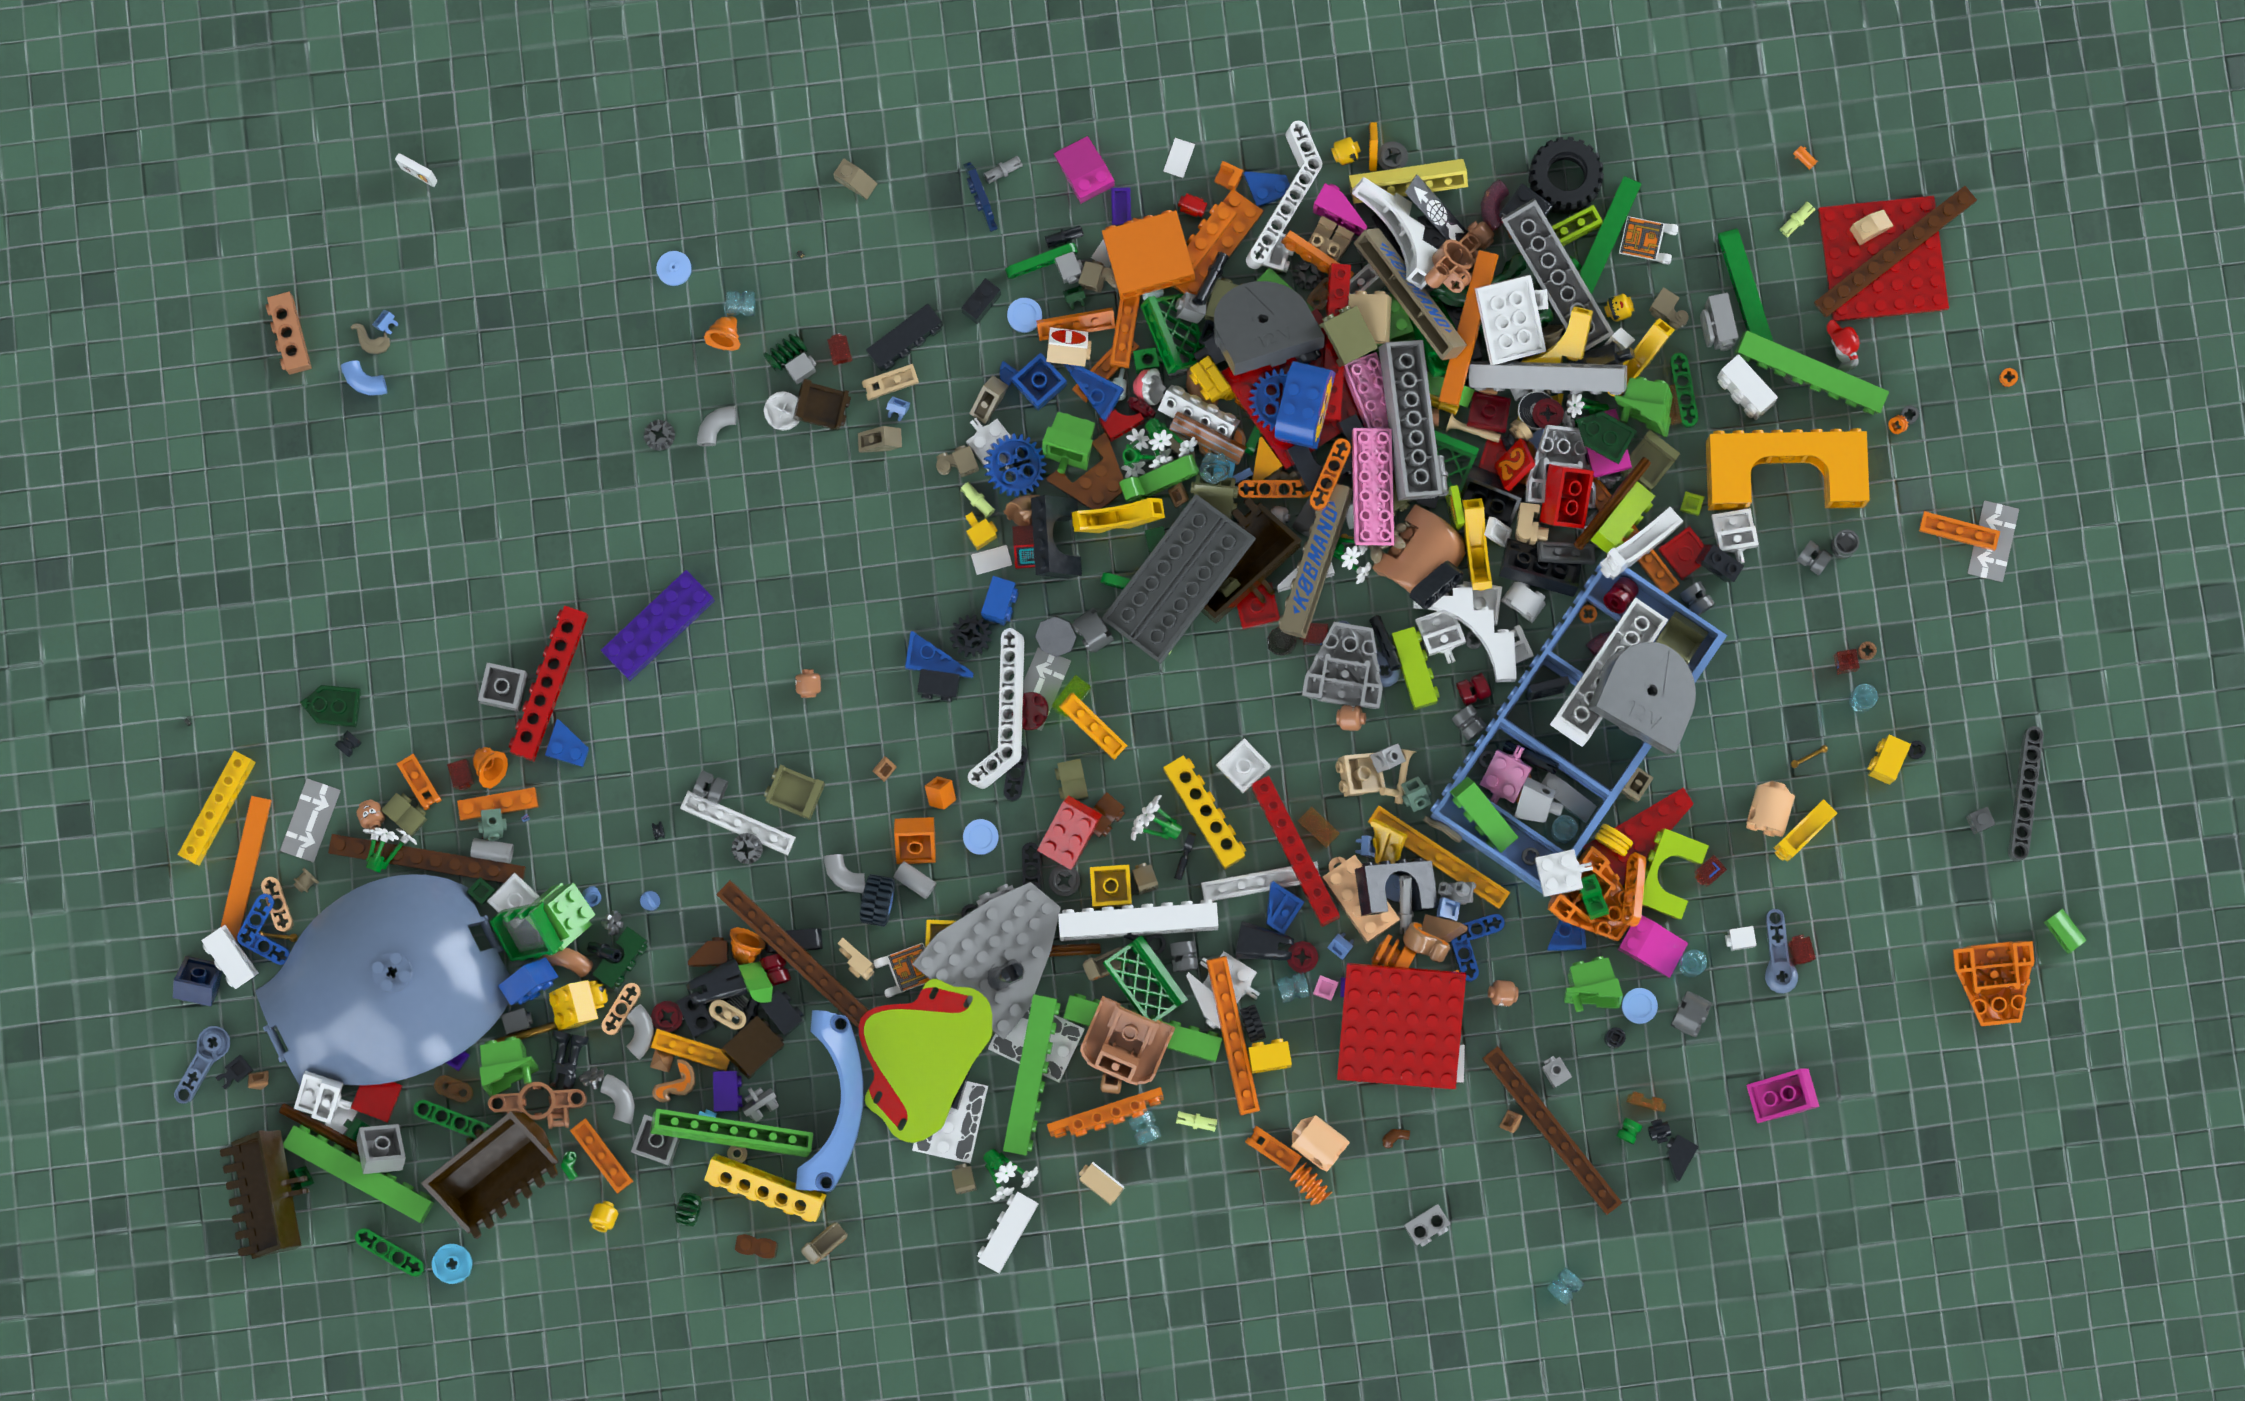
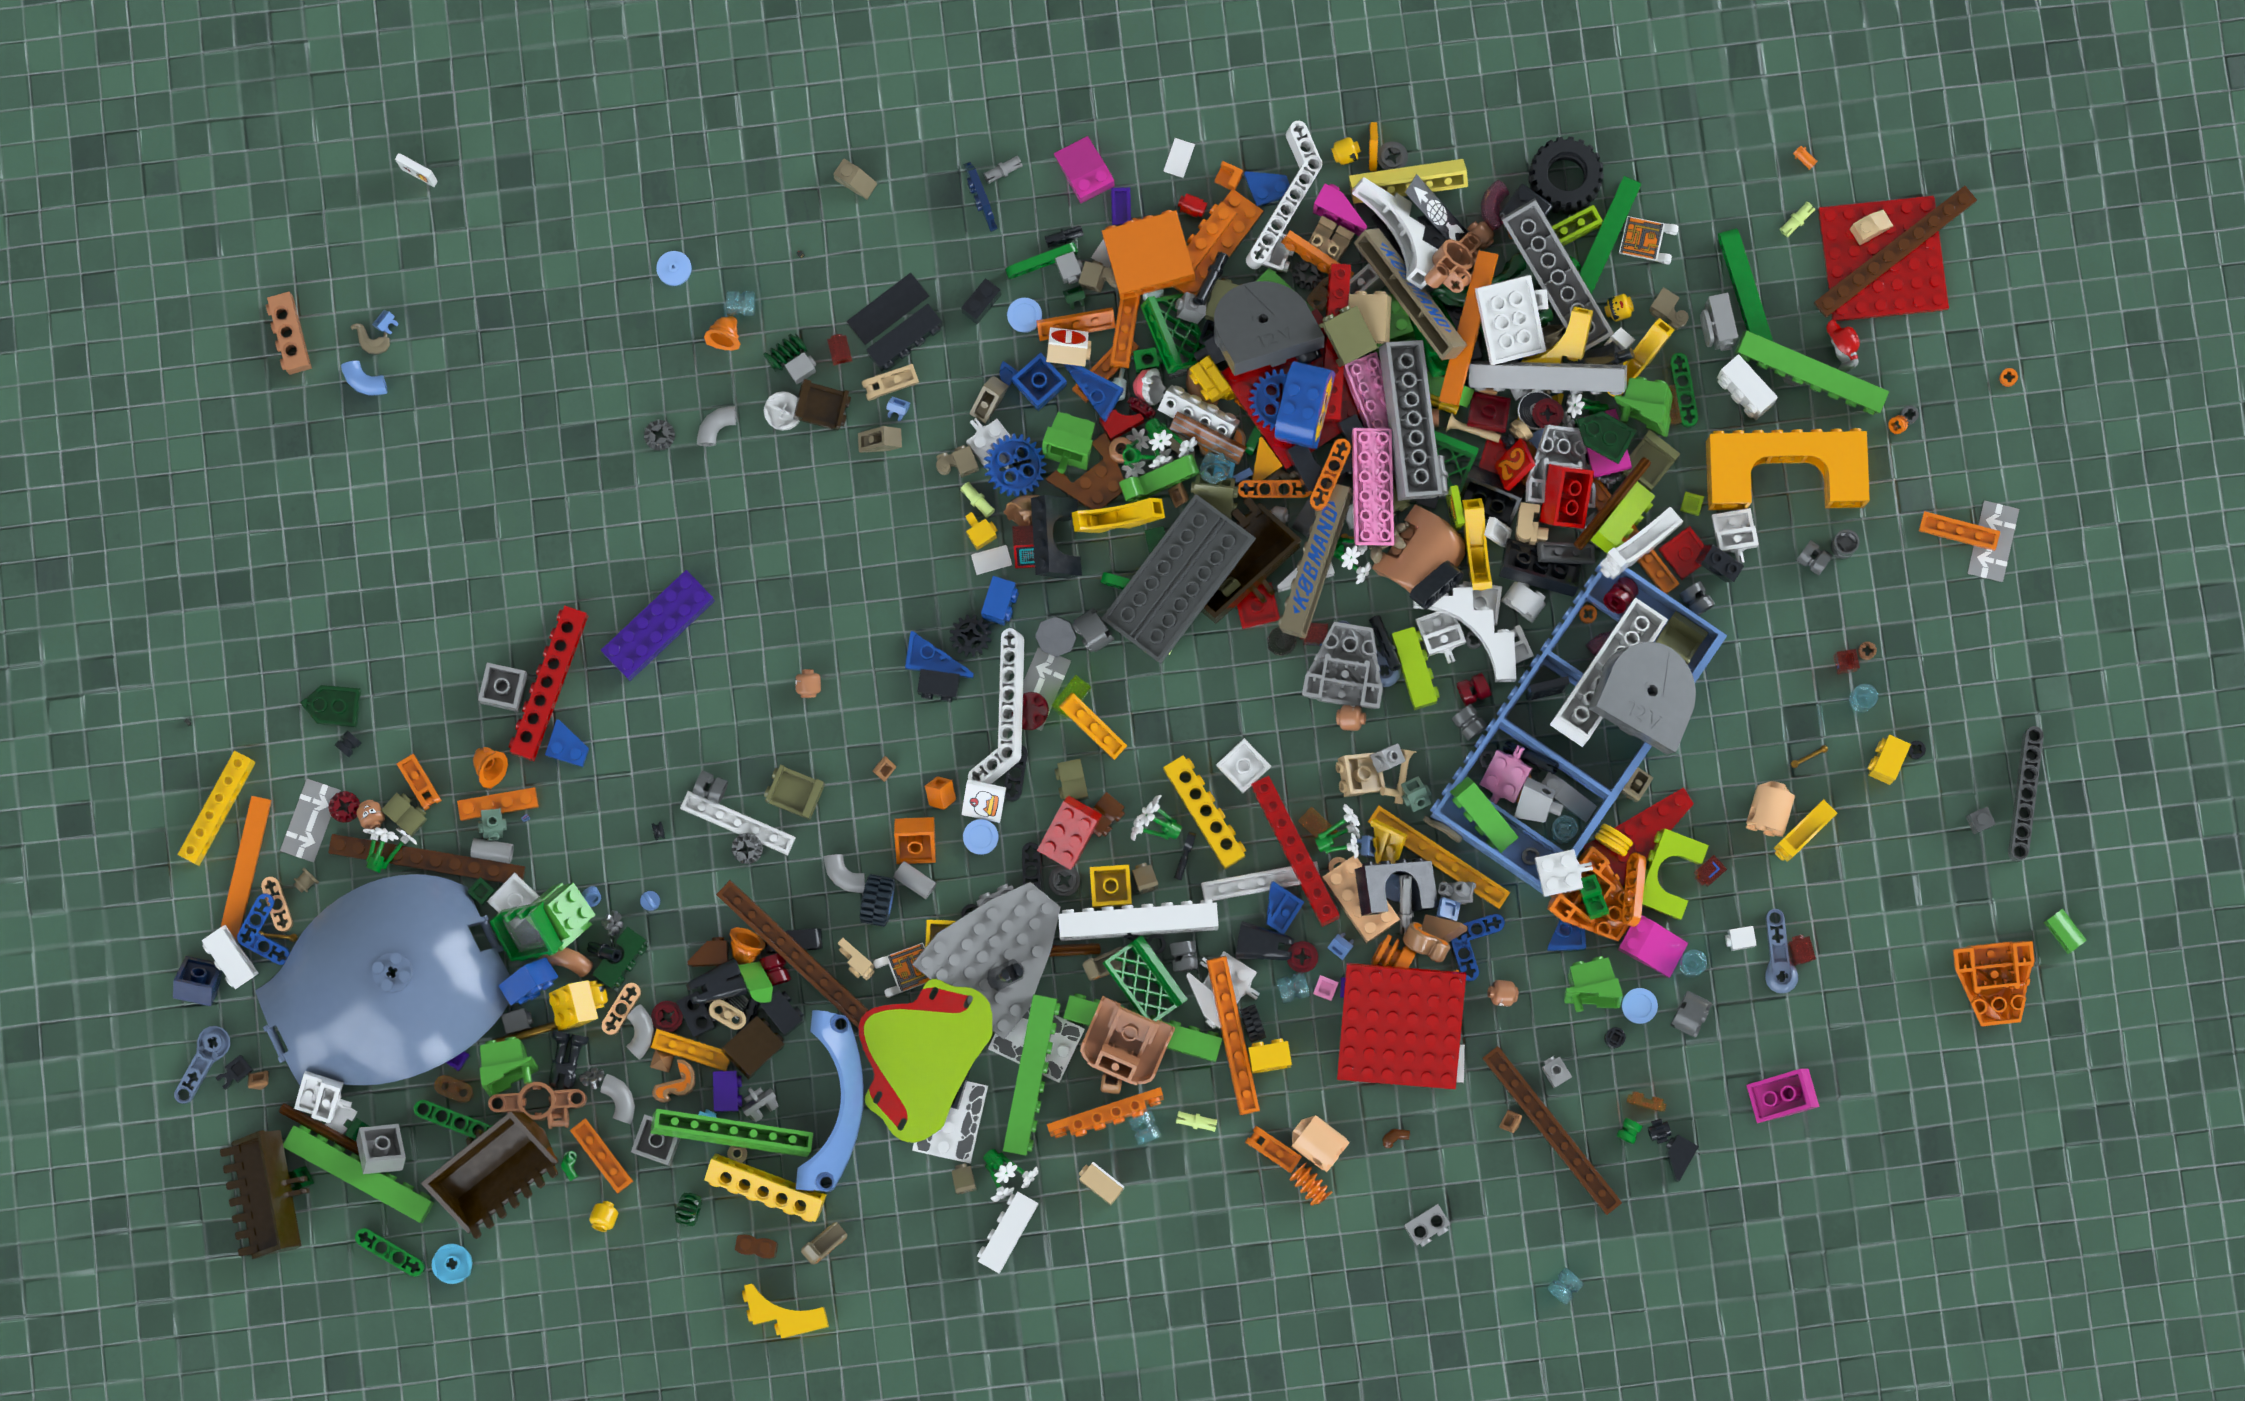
red tile [351,1082,403,1123] -> none
clear red brick [447,759,475,791] -> none
none -> dark red gear [328,791,360,823]
none -> yellow arch [742,1284,829,1339]
none -> black sticker [847,273,929,345]
none -> white tile [962,780,1006,823]
none -> nougat head [1109,437,1134,464]
none -> plant [1315,804,1360,859]

